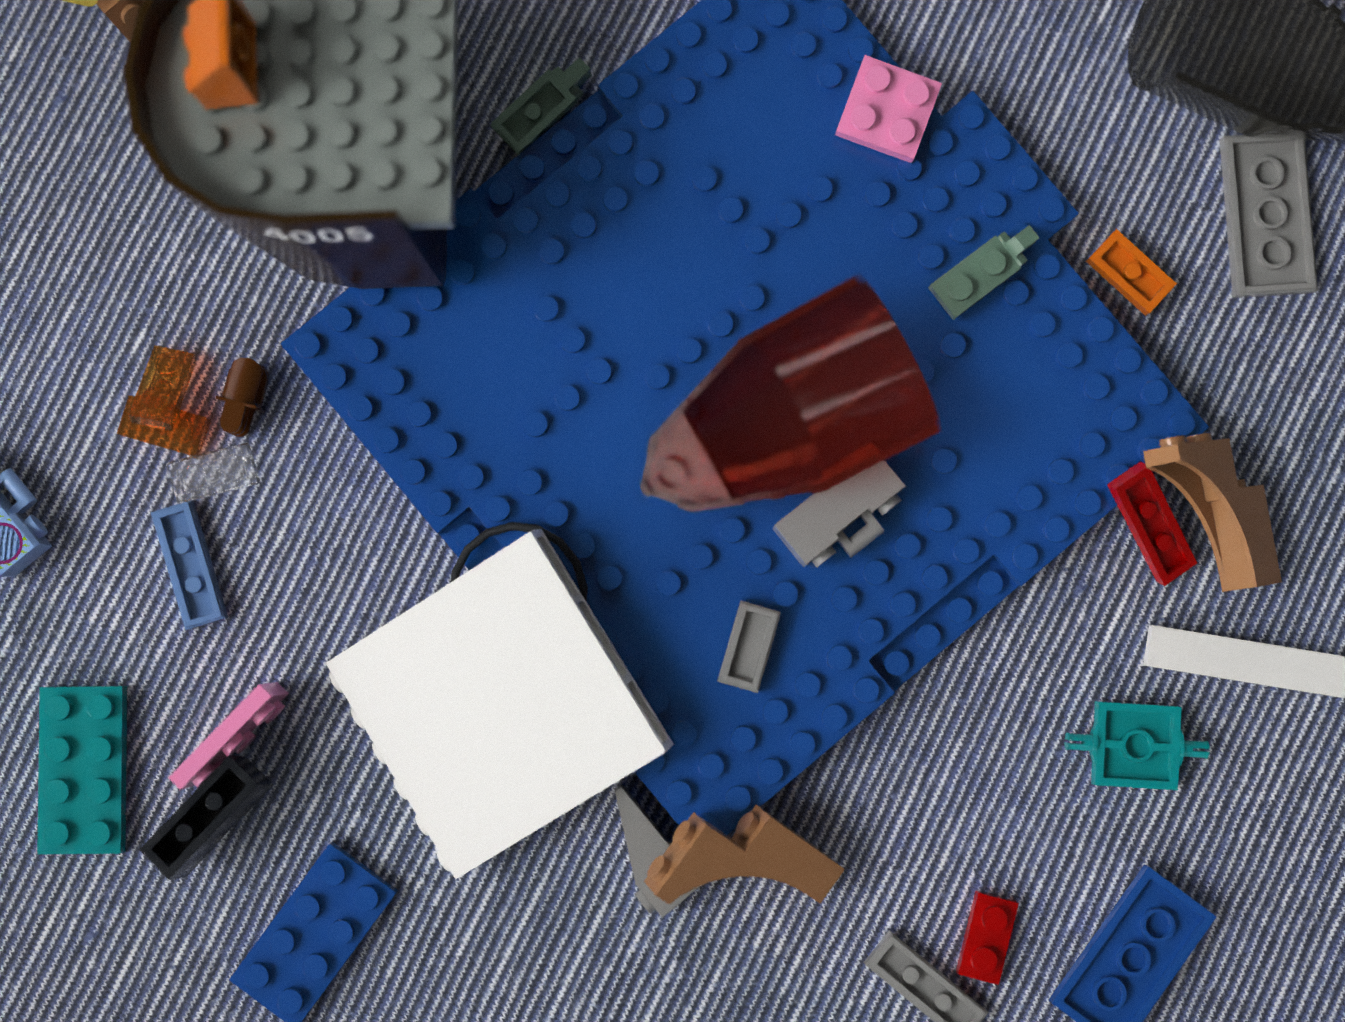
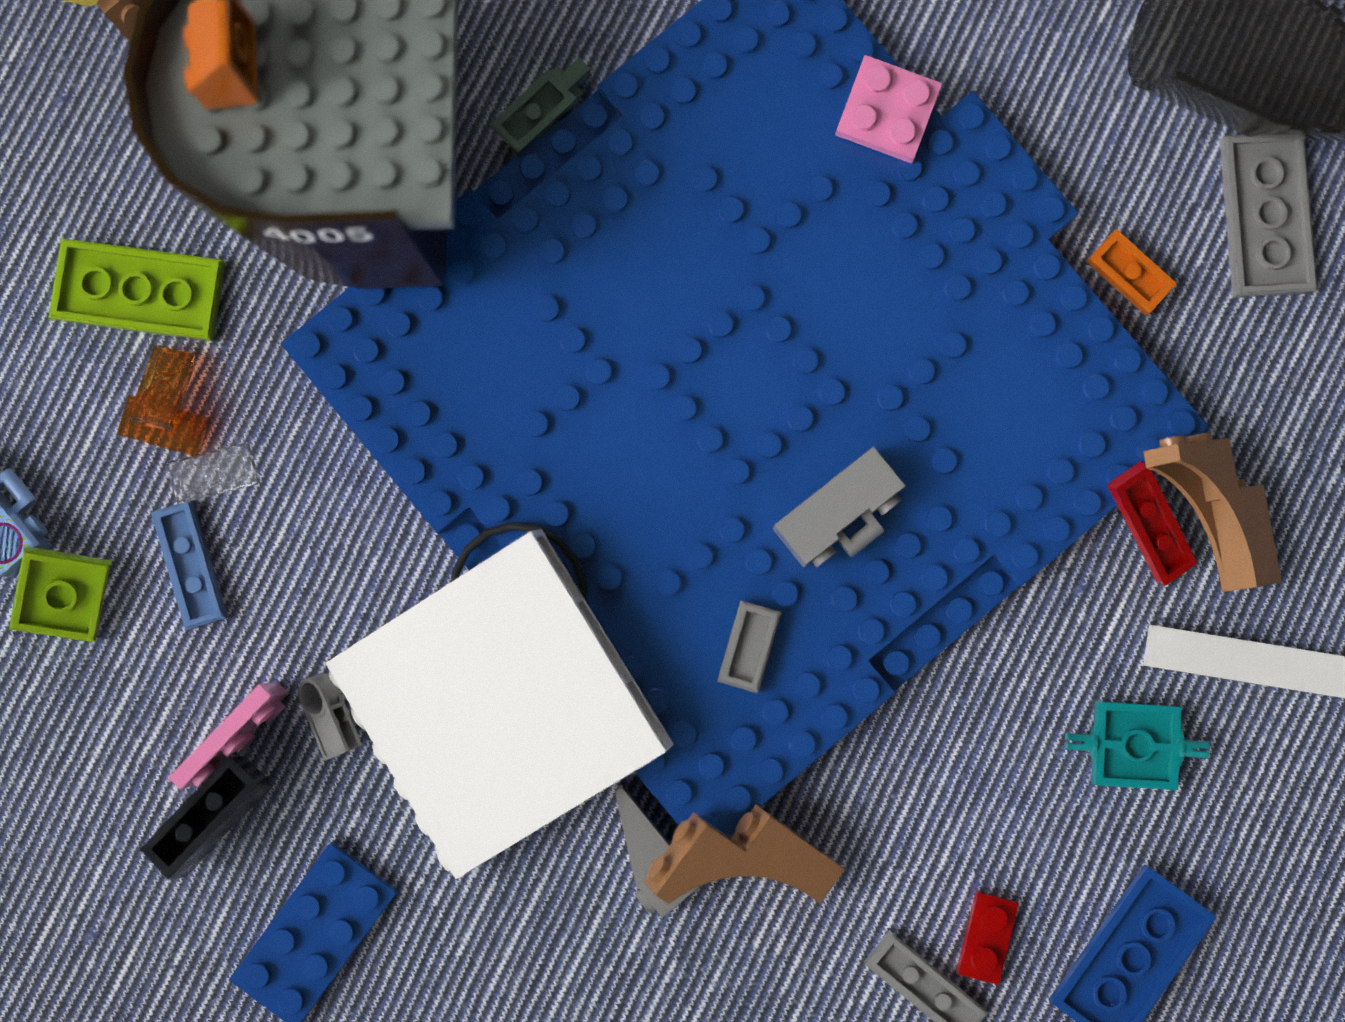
teal plate [37,686,127,855] -> none
reddish brown arm [216,358,269,437] -> none
clear red windscreen [640,274,941,512] -> none
sand green hinge [928,225,1039,320] -> none
none -> lime tile [9,546,111,642]
none -> lime tile [48,238,225,342]
none -> light grey piece [298,673,362,761]

